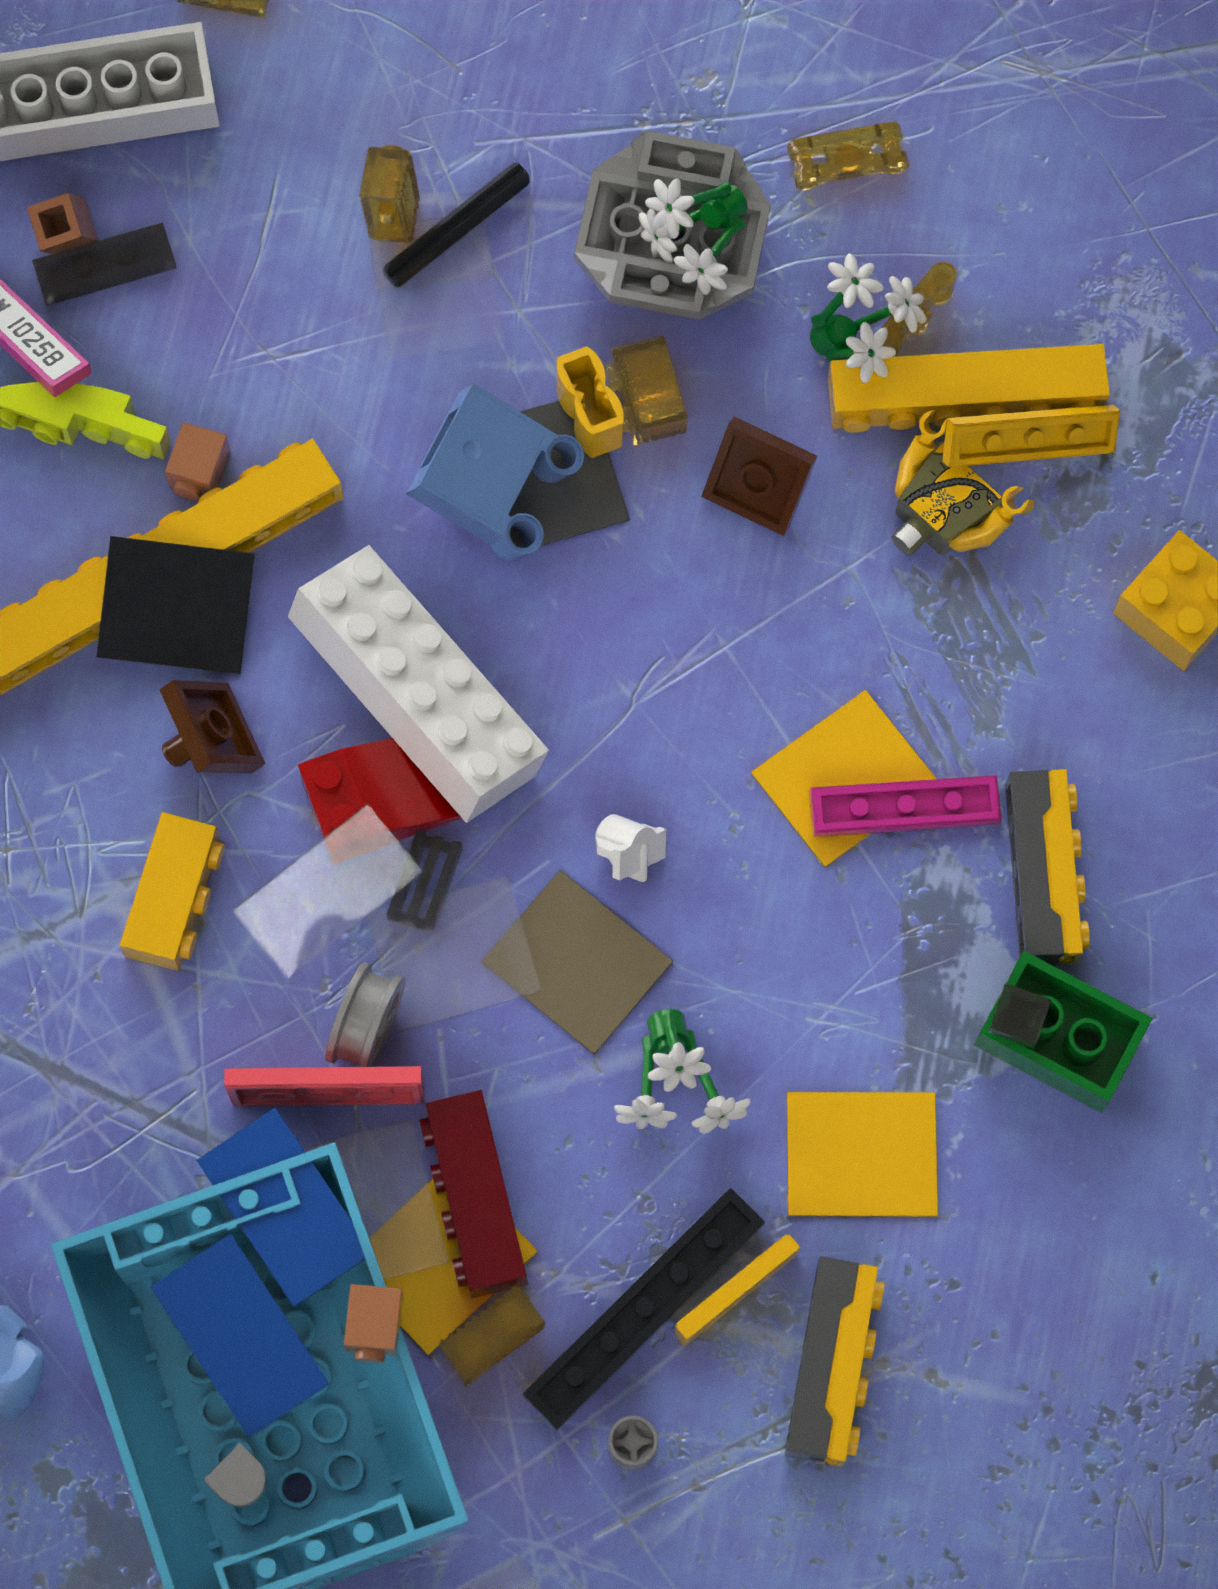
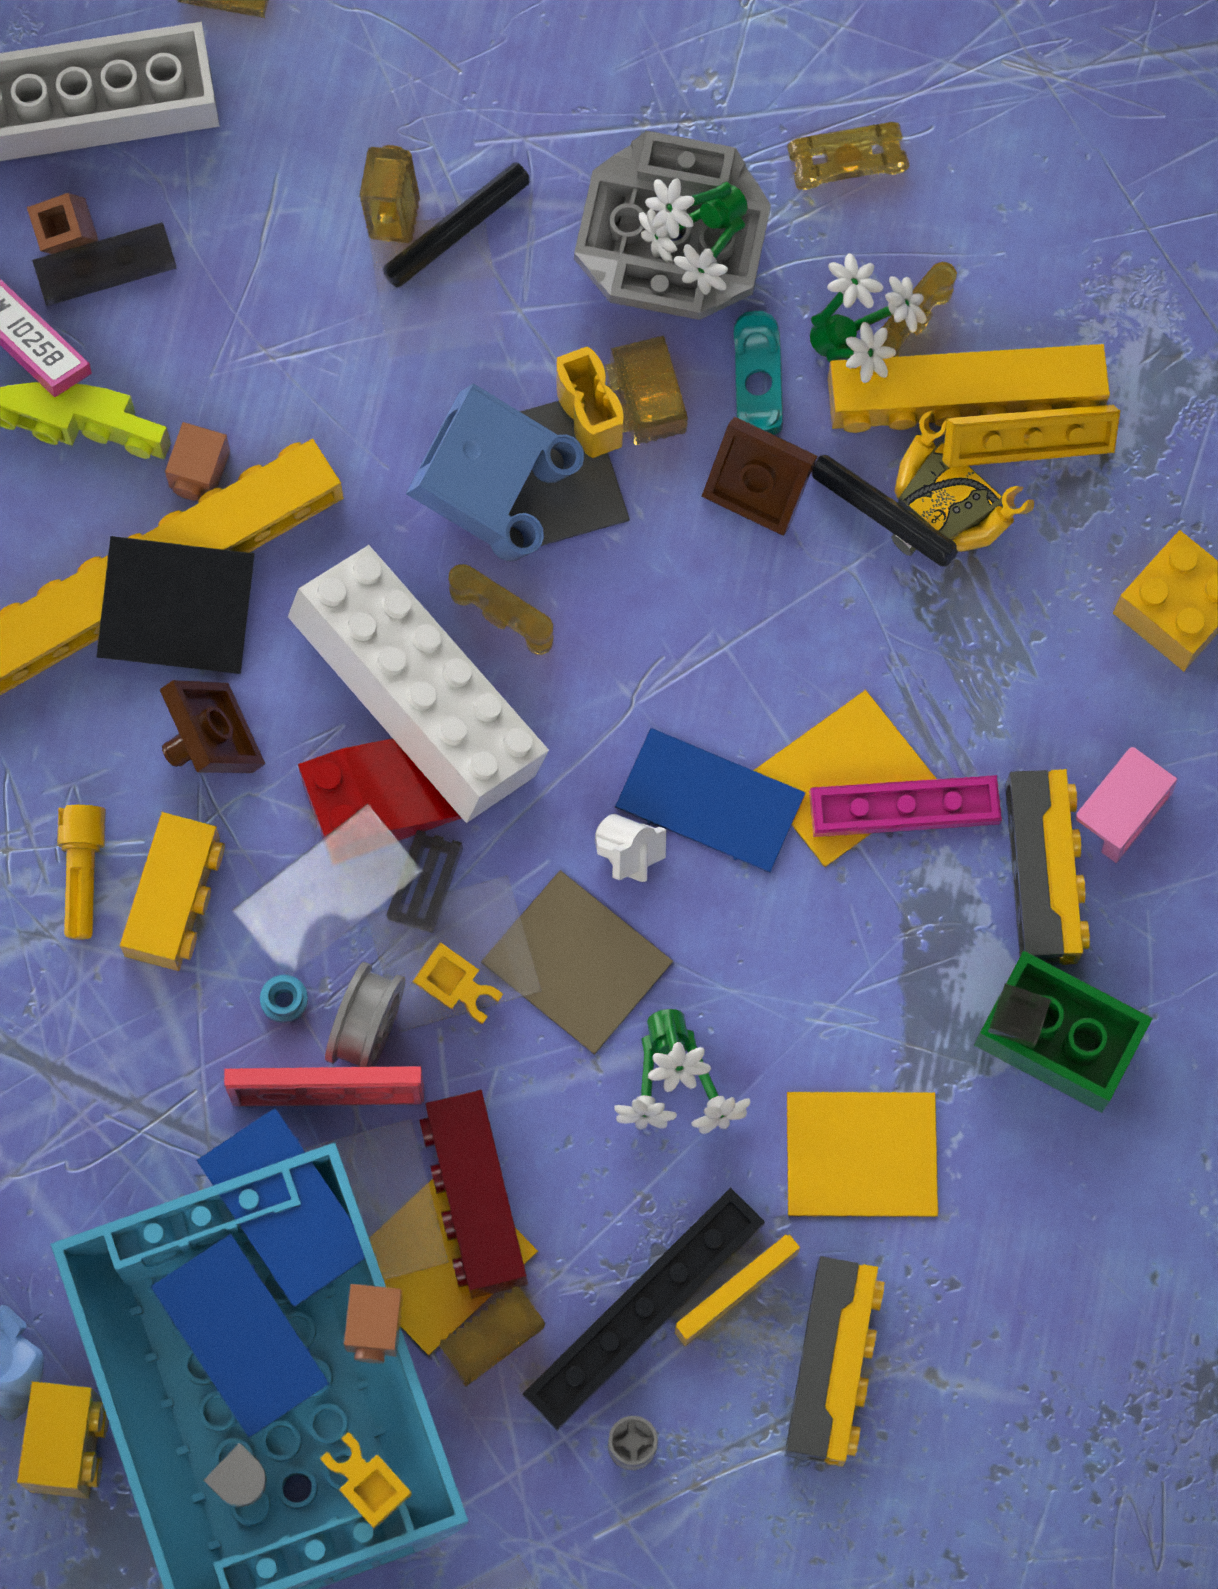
none -> yellow brick [17,1381,109,1499]
none -> yellow piece [57,805,106,940]
none -> medium azure plate [260,975,308,1023]
none -> yellow plate [320,1432,412,1529]
none -> yellow plate [412,942,503,1024]
none -> clear yellow plate [448,564,553,655]
none -> blue window [615,728,806,873]
none -> teal piece [734,311,783,435]
none -> black axle [812,455,958,567]
none -> bright pink panel [1076,747,1177,863]

